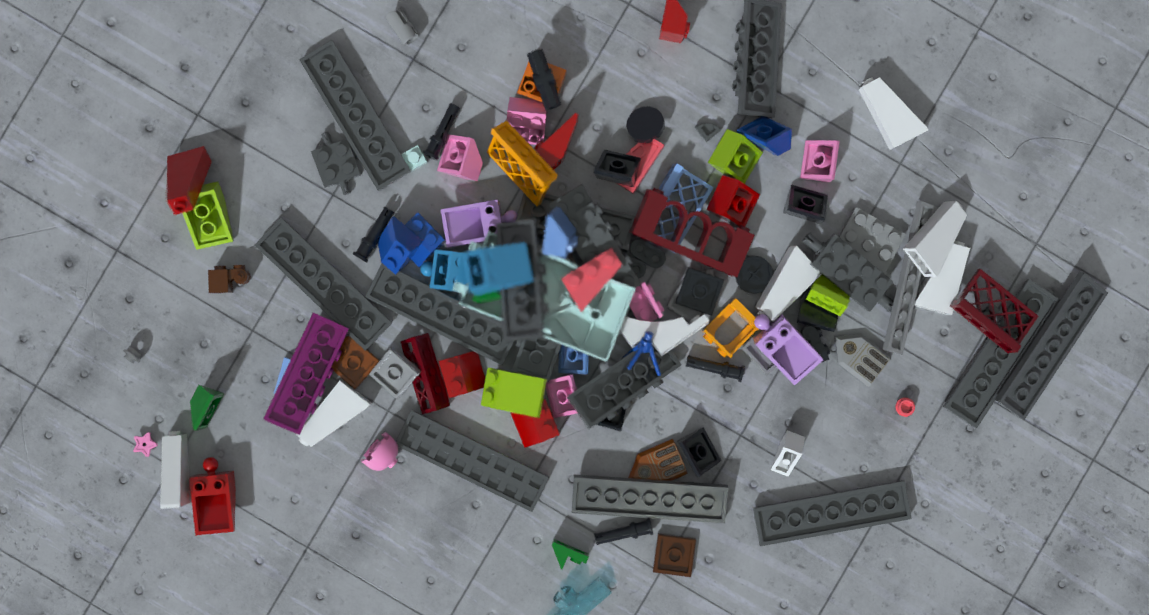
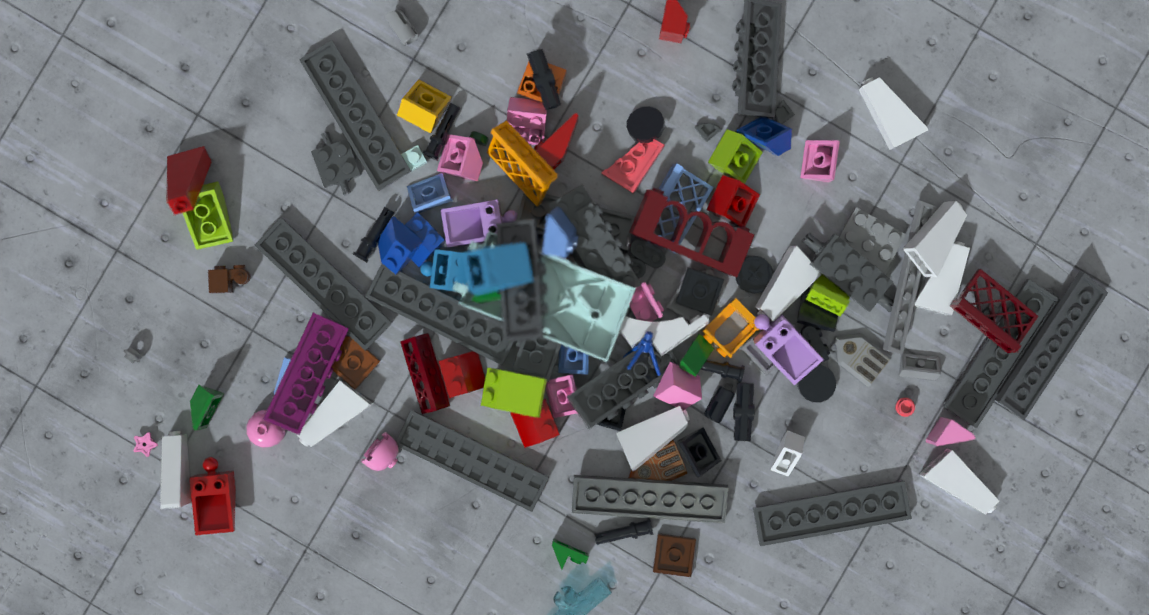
light grey tile [369,346,421,399] -> none
coral wing [561,248,622,313] -> none
black slope [594,149,641,187] -> none
black slope [783,184,828,224] -> none
none -> bright pink cylinder [246,409,286,448]
none -> yellow slope [397,79,452,133]
none -> light blue slope [407,173,453,213]
none -> dark green tile [469,131,489,146]
none -> white slope [616,406,690,471]
none -> bright pink slope [653,362,702,410]
none -> green slope [679,334,714,377]
none -> black arm [704,386,735,423]
none -> black piece [733,383,755,441]
none -> dark grey tile [775,99,795,124]
none -> black tile [797,365,836,403]
none -> light grey slope [899,353,941,380]
none -> white slope [919,448,1000,514]
none -> bright pink slope [926,417,975,446]

